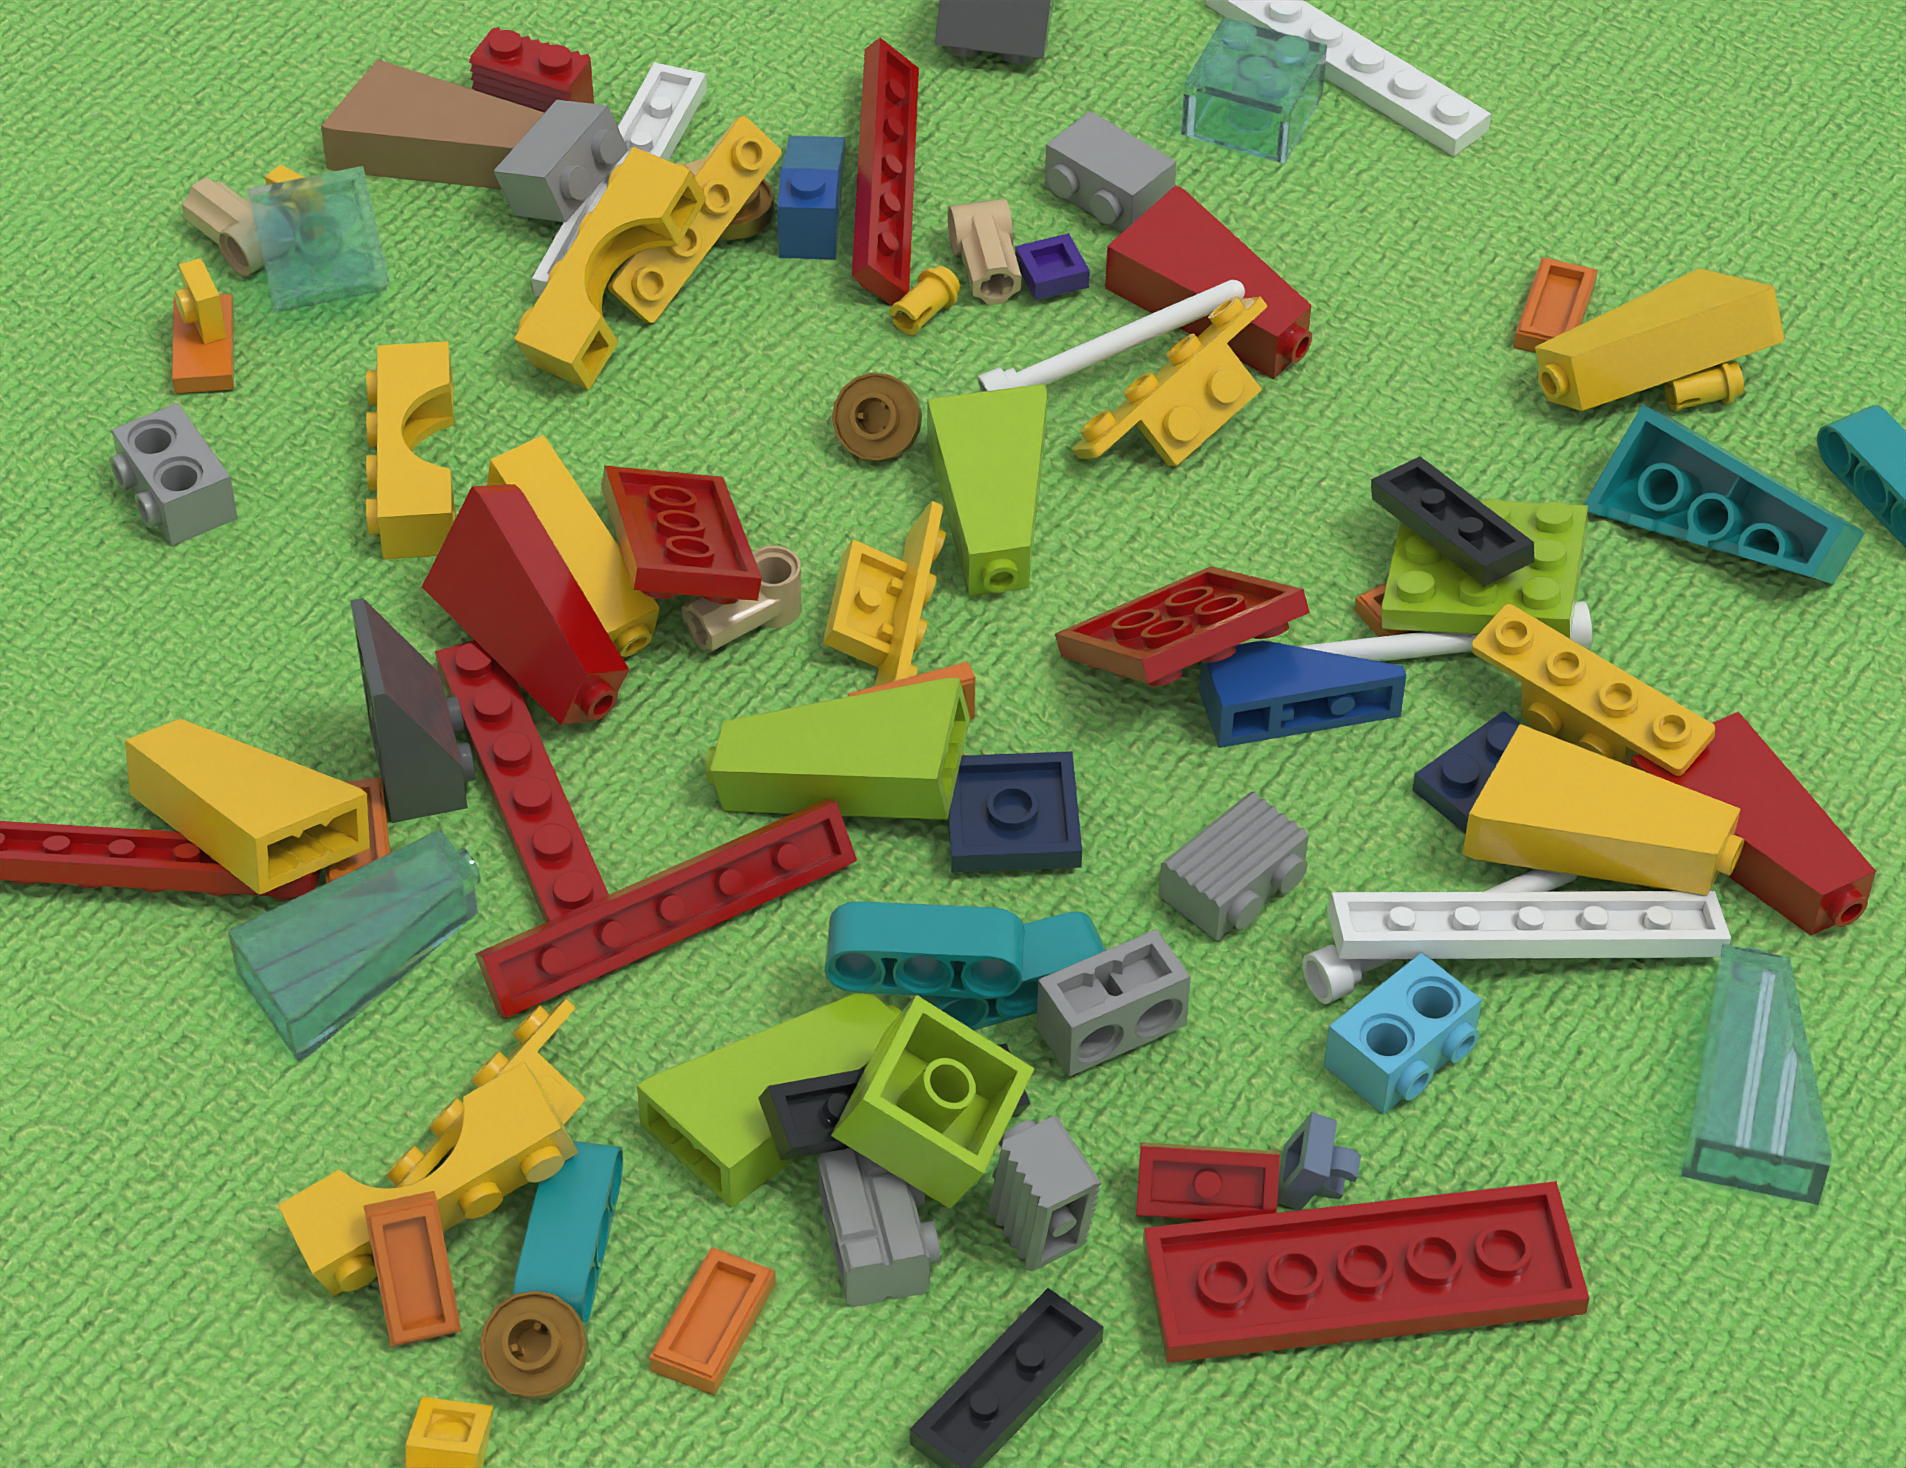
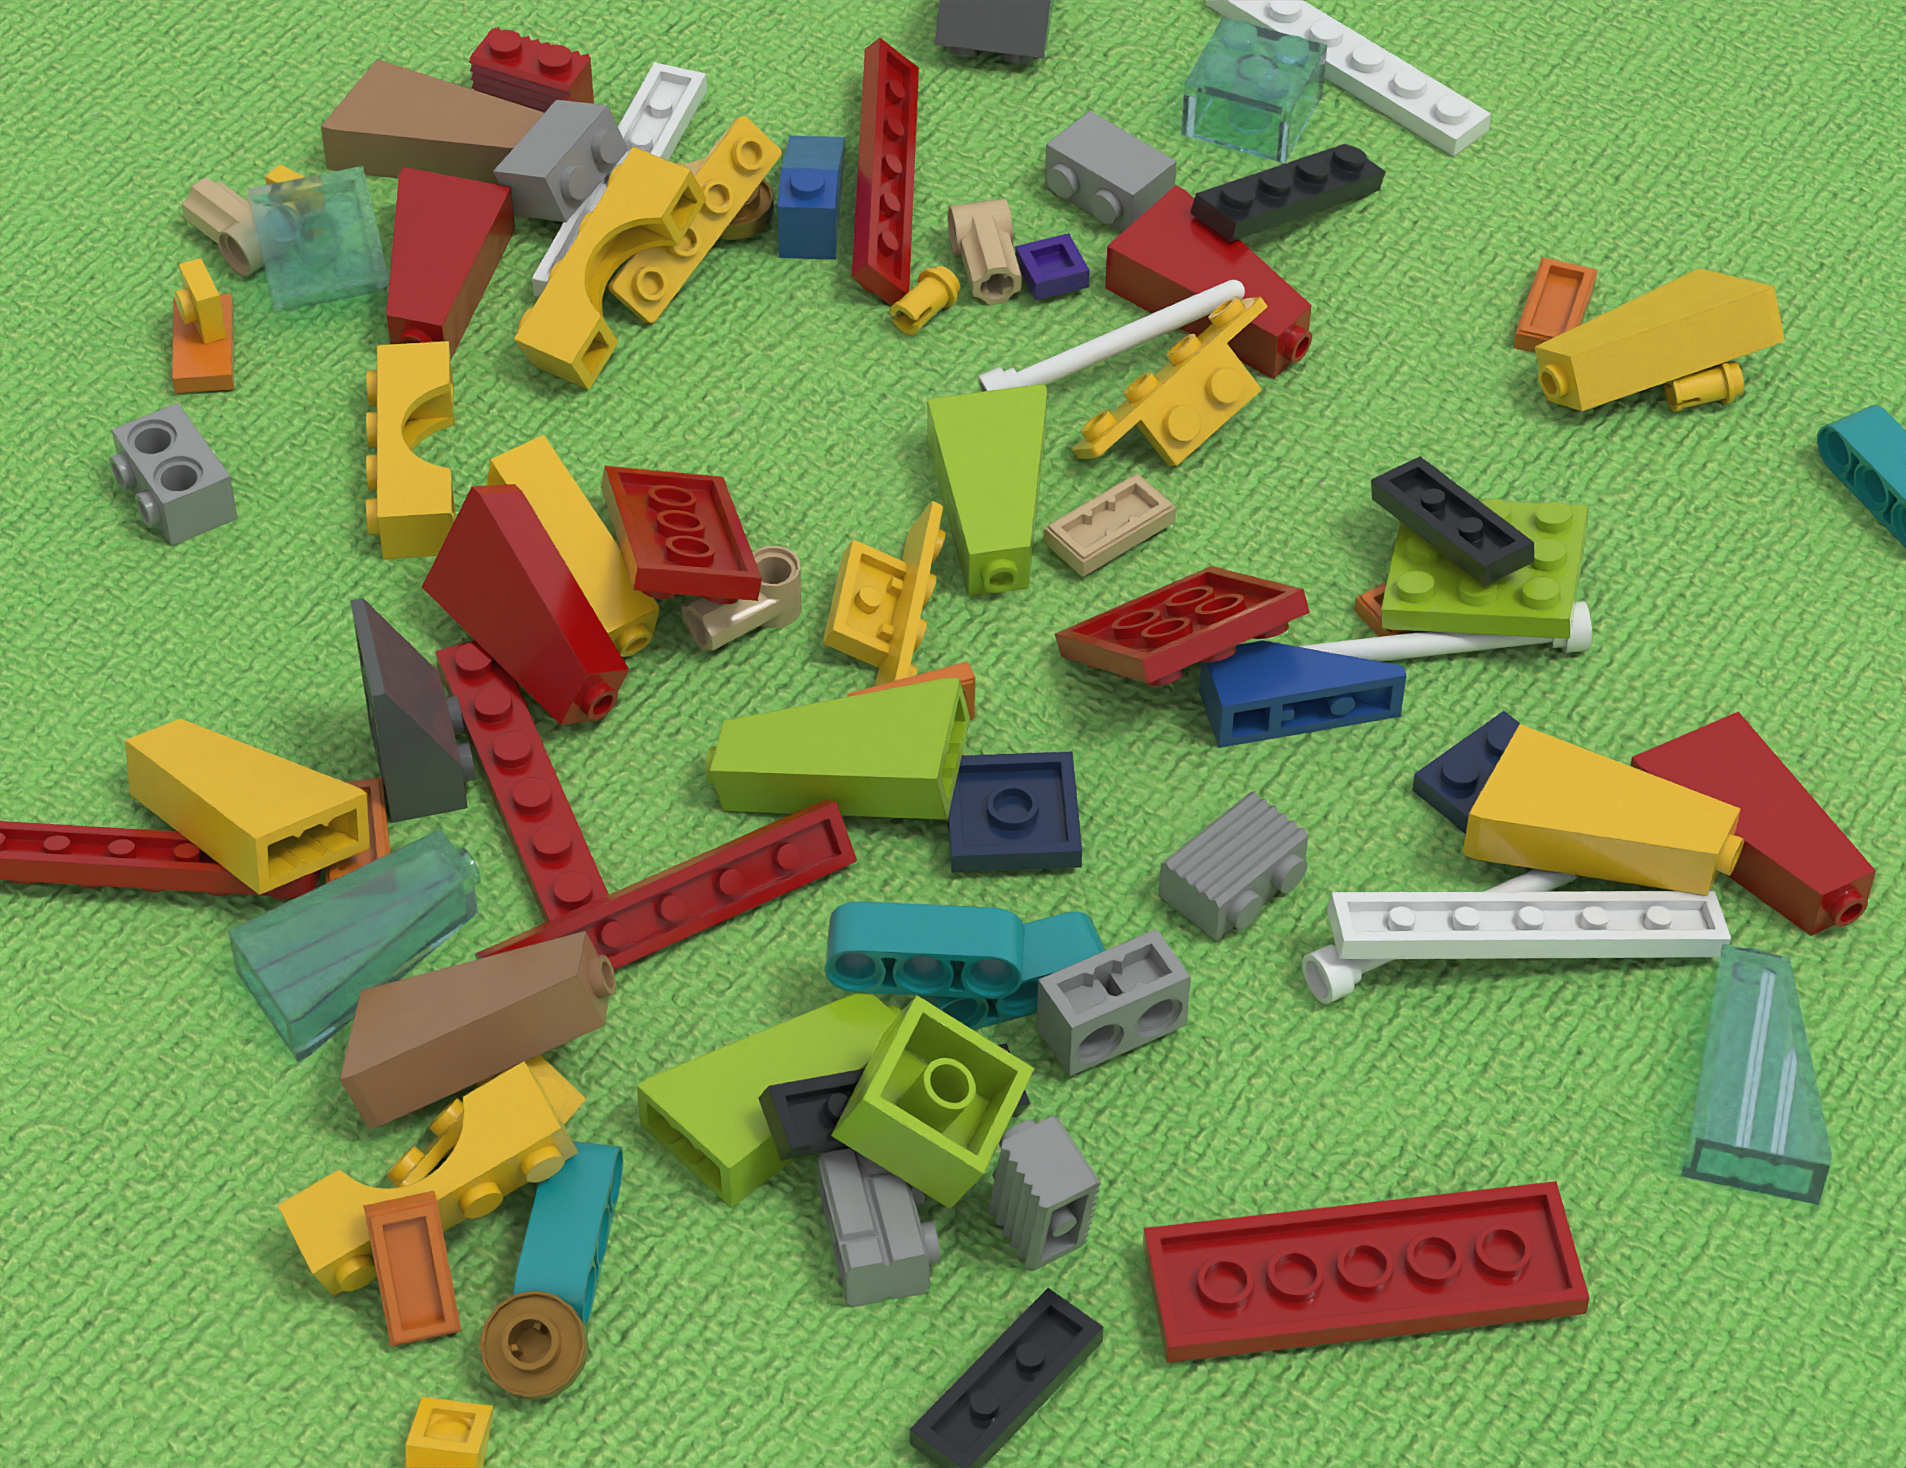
orange tile [649,1247,776,1395] -> none
pearl gold plate [832,372,922,462] -> none
red plate [1136,1142,1280,1220] -> none
tile [1277,1112,1361,1210] -> none
medium azure brick [1324,952,1482,1115] -> none
yellow bracket [1472,604,1715,776] -> none
teal wedge [1583,405,1865,585] -> none
none -> medium nougat slope [340,931,616,1129]
none -> red slope [386,167,515,359]
none -> tan plate [1043,473,1176,577]
none -> black plate [1190,143,1386,242]

